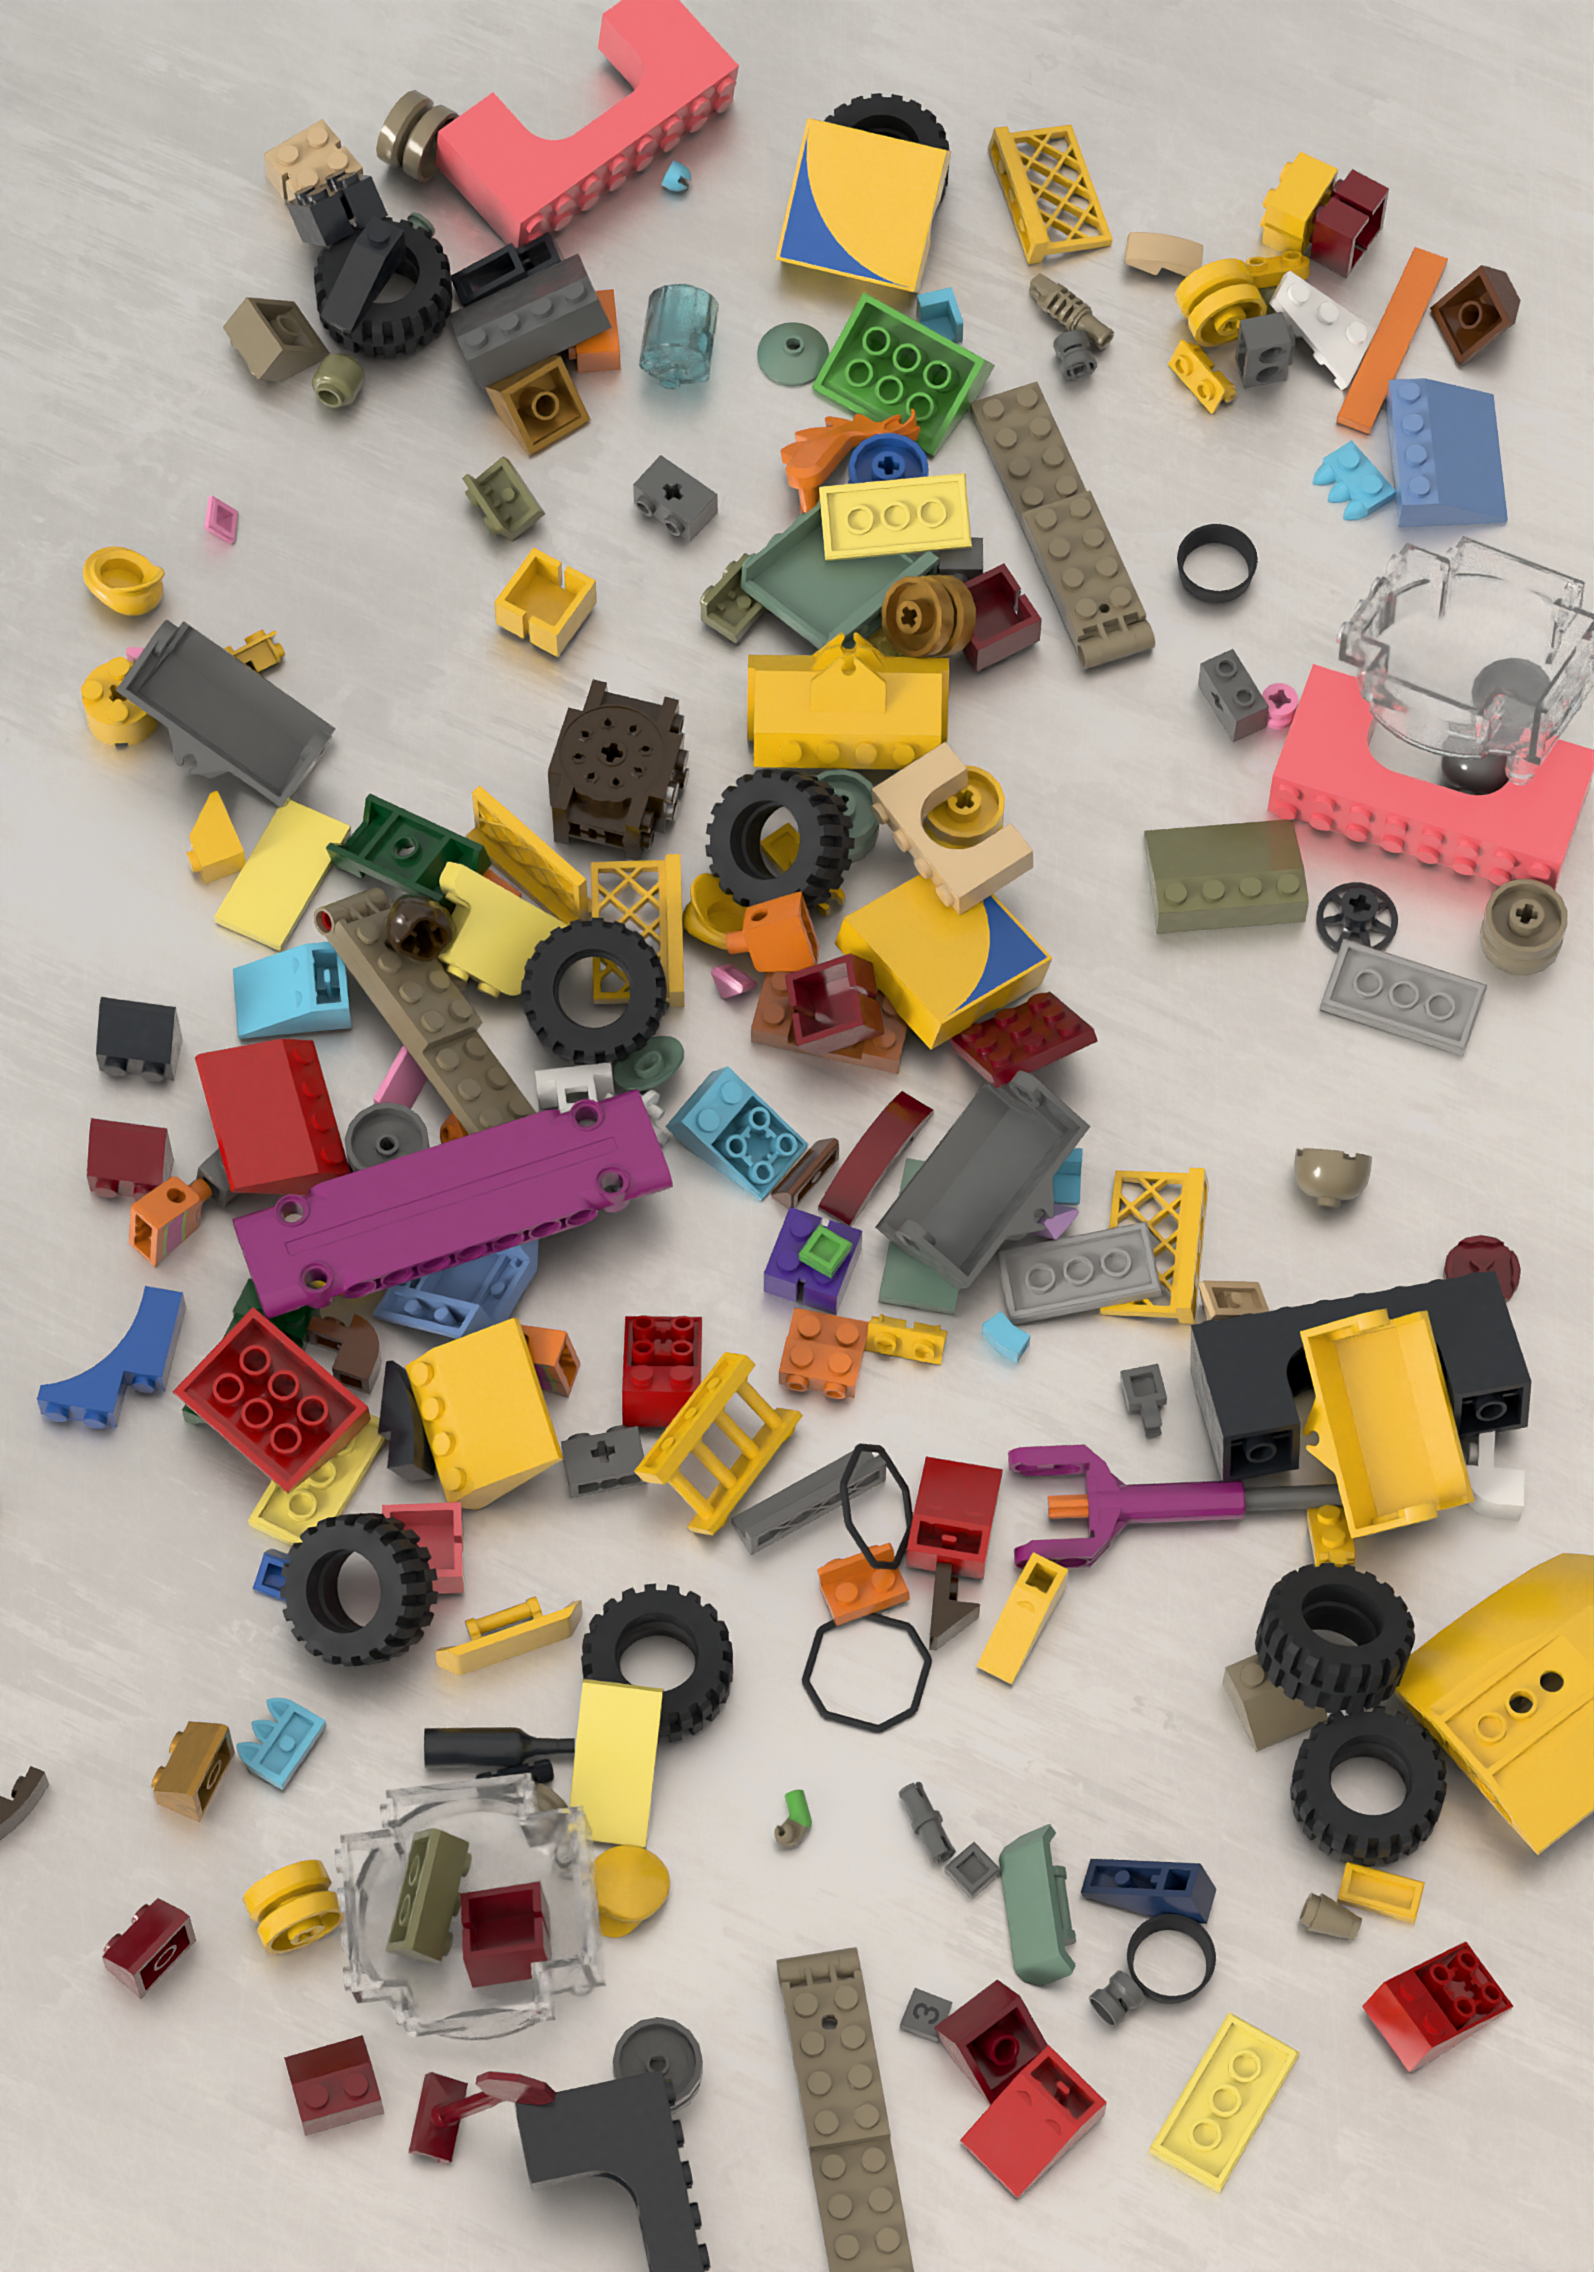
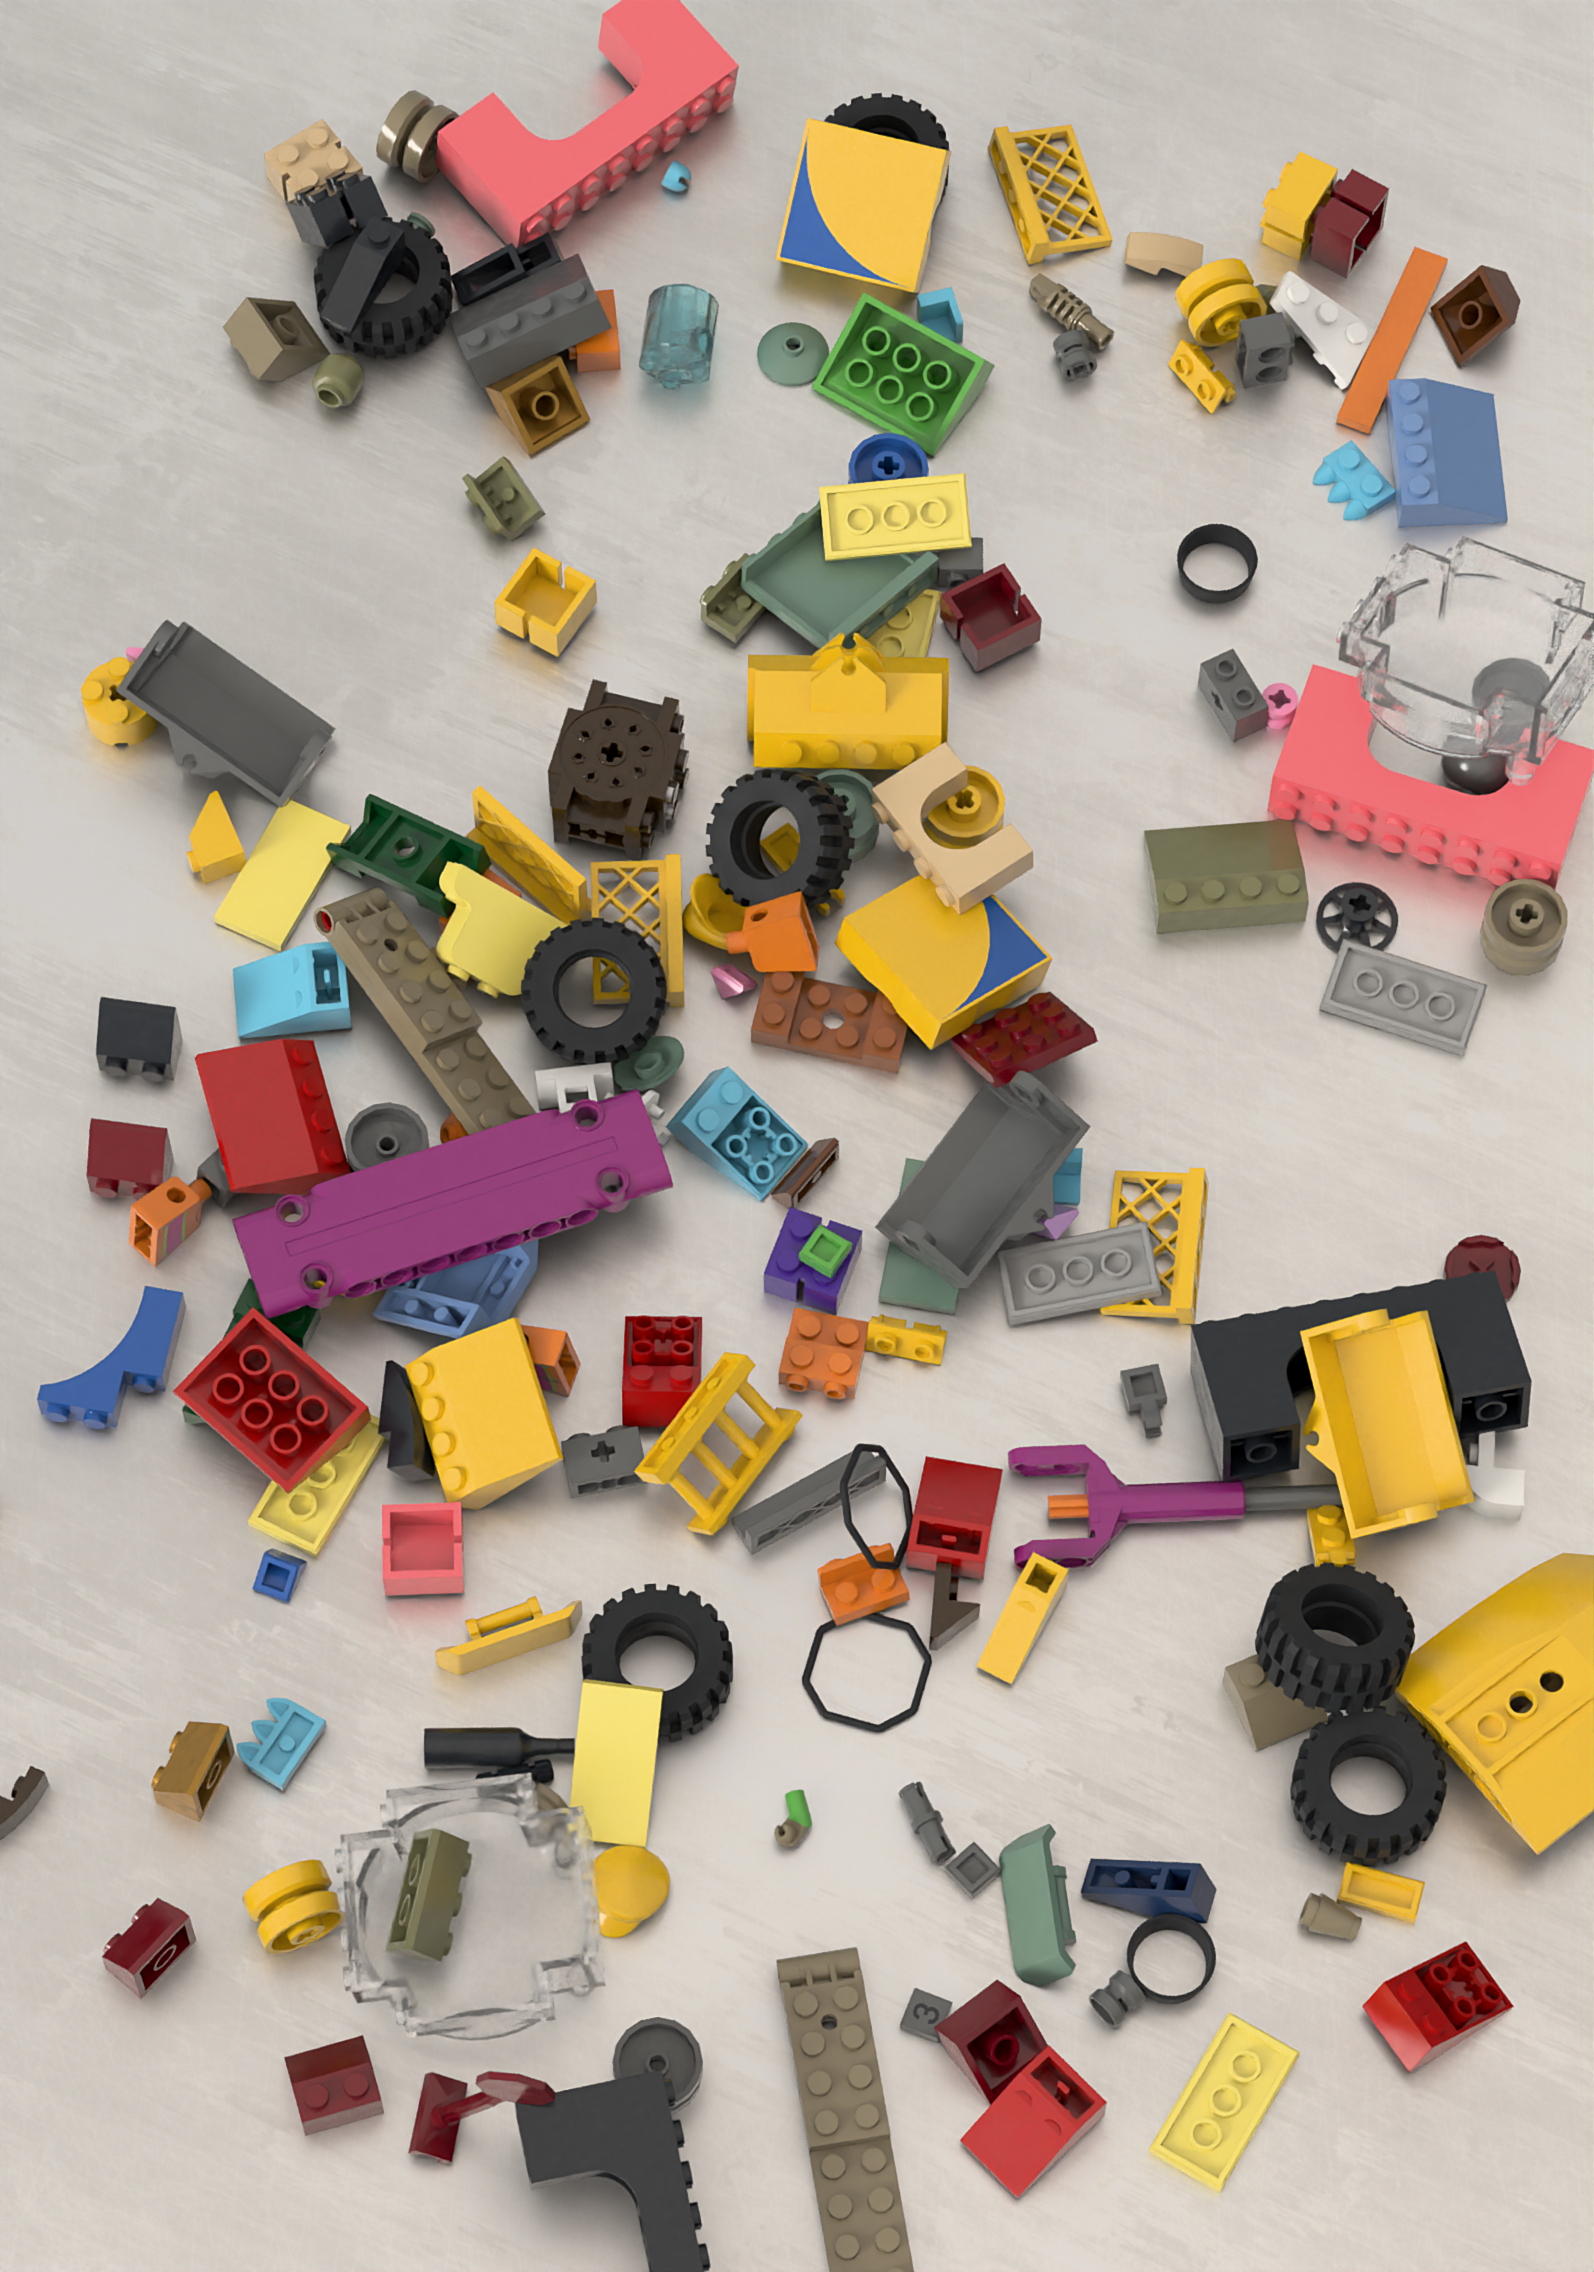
yellow piece [83,546,165,616] -> none
bright pink slope [204,496,238,544] -> none
yellow hinge [224,629,285,673] -> none
black tyre [280,1513,438,1667] -> none
reddish brown brick [307,1314,382,1395] -> none
bright pink slope [373,1044,428,1109] -> none
dark brown piece [386,894,456,962] -> none
dark red piece [460,1881,553,1988] -> none
dark grey brick [633,455,718,542] -> none
orange animal [780,409,921,513] -> none
dark red piece [785,953,885,1056] -> none
dark red slope [818,1091,934,1227] -> none
pearl gold wheel [882,575,976,657] -> none
dark tan hinge [970,381,1155,669] -> none
medium azure piece [981,1311,1031,1363] -> none
tan slope [1198,1280,1269,1321] -> none
yellow plate [1245,251,1310,289] -> none
dark tan cylinder [1294,1148,1372,1208] -> none

